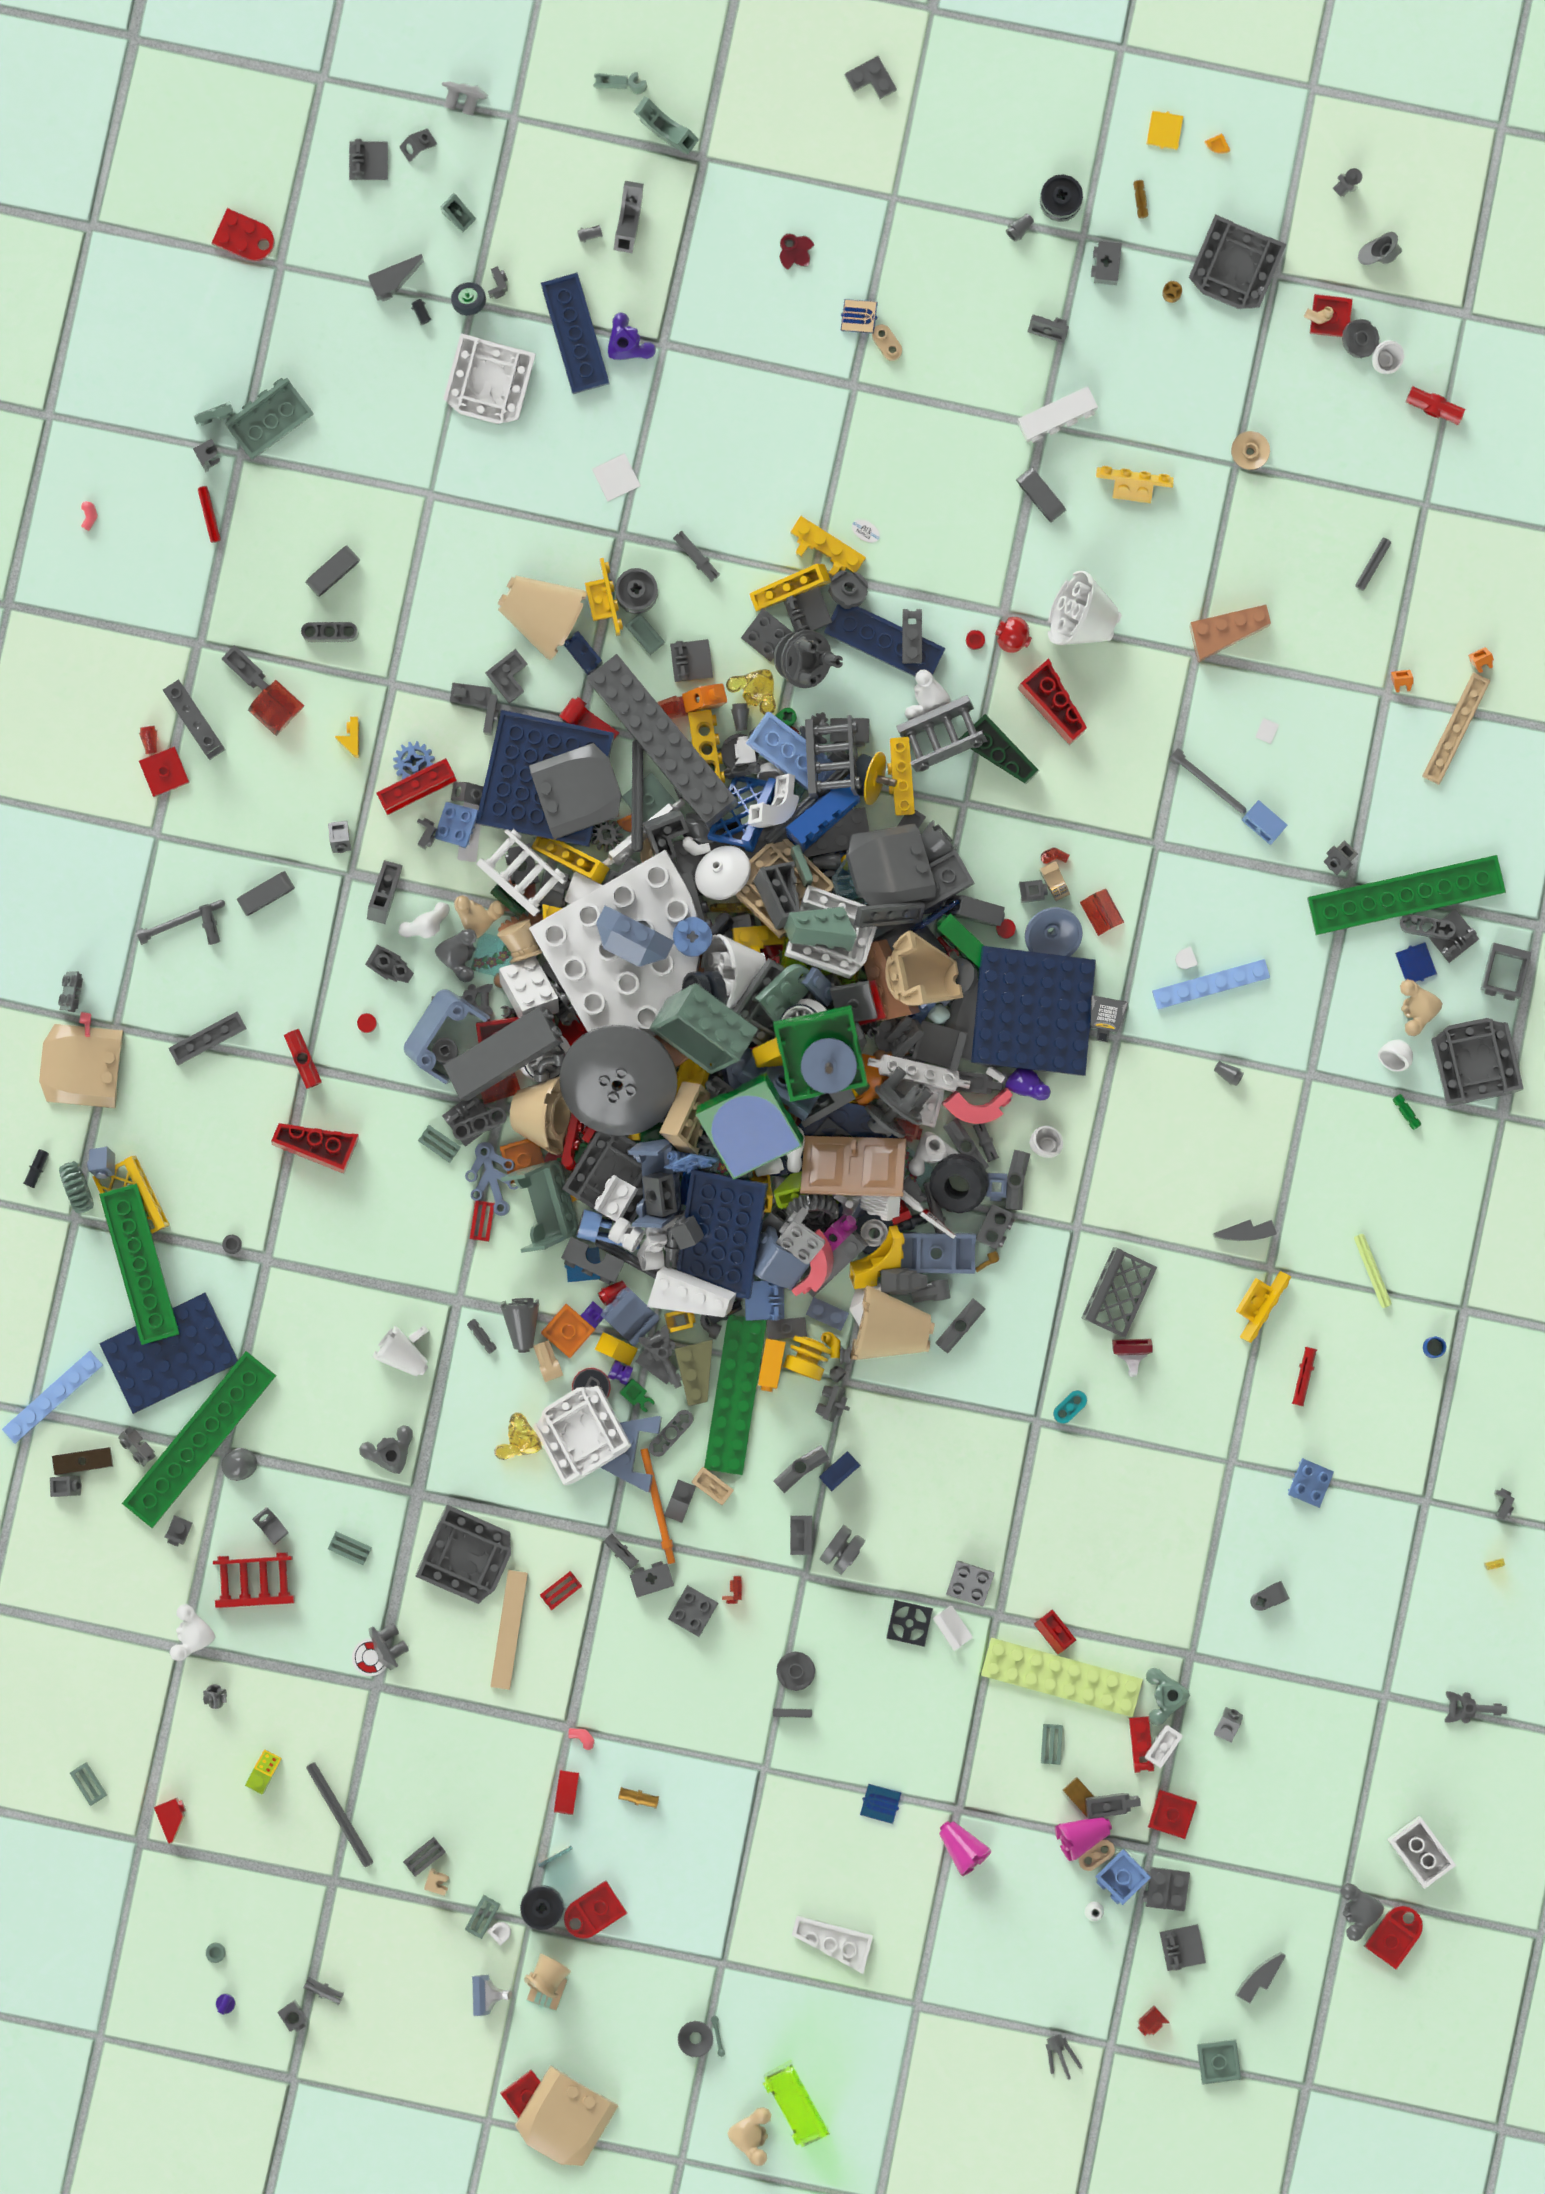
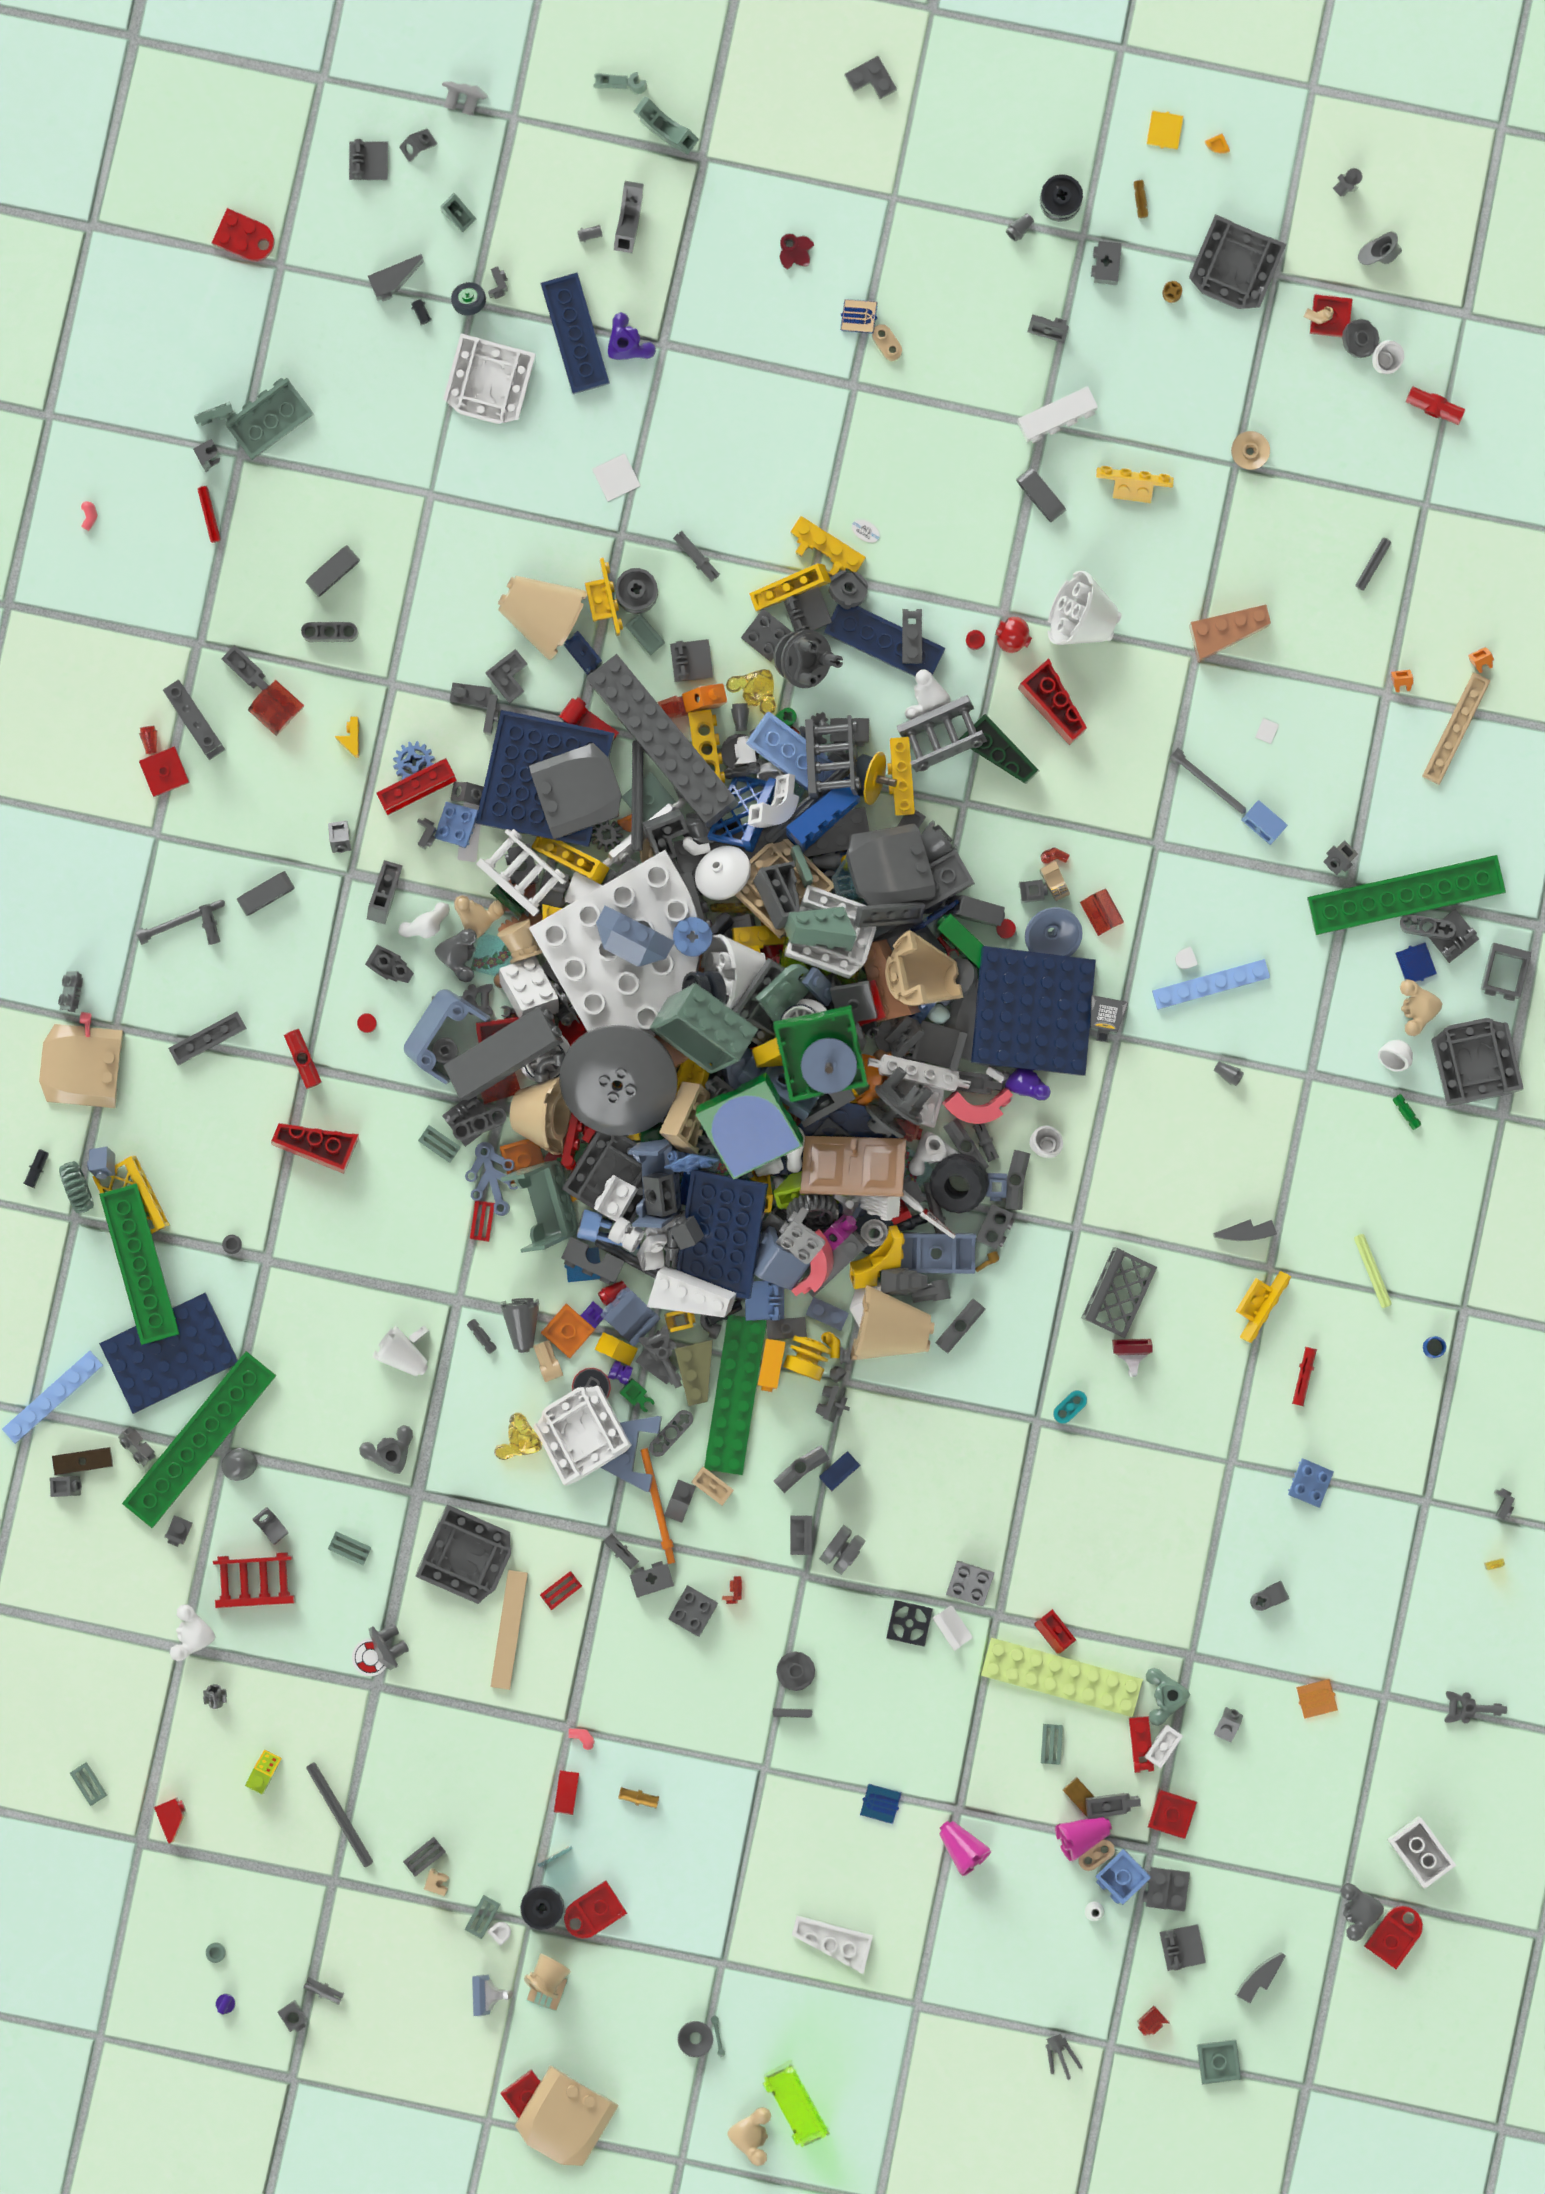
none -> clear orange piece [1296,1679,1338,1719]

